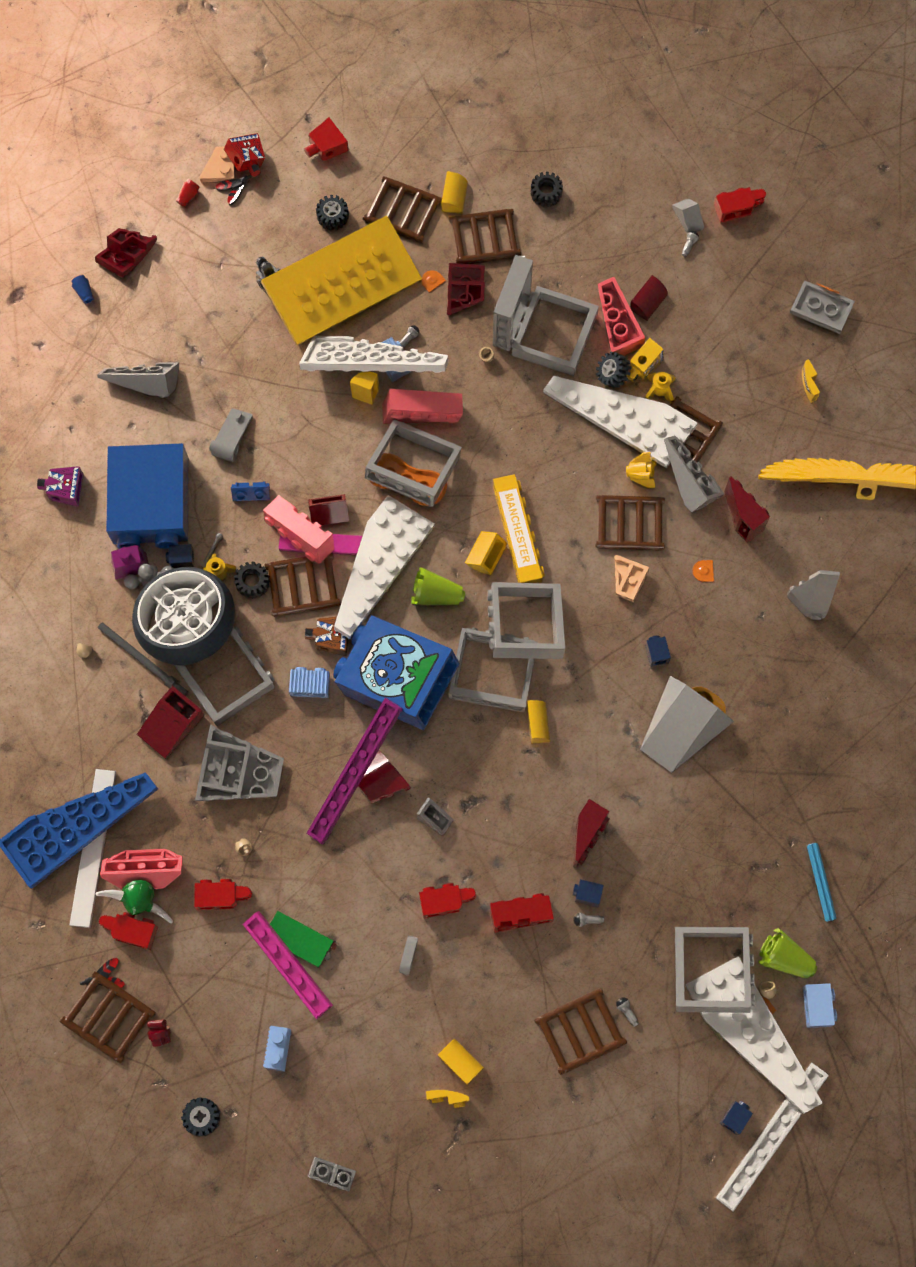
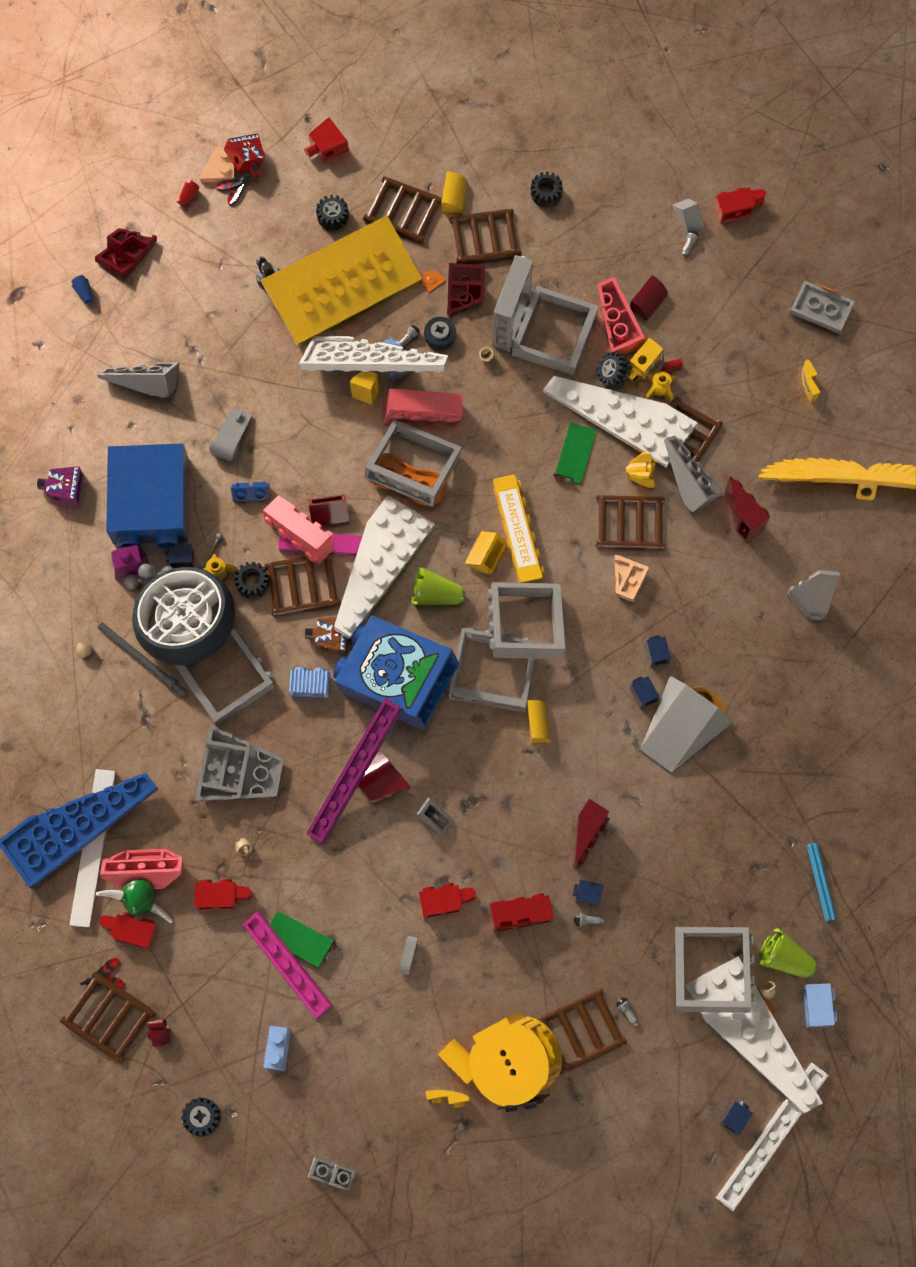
dark red slope [136,686,205,759] -> none
orange piece [692,560,714,582] -> none
none -> black wheel [424,316,456,349]
none -> yellow piece [470,1011,562,1112]
none -> green piece [553,422,597,484]
none -> dark blue brick [630,676,659,709]
none -> red arm [660,359,683,374]

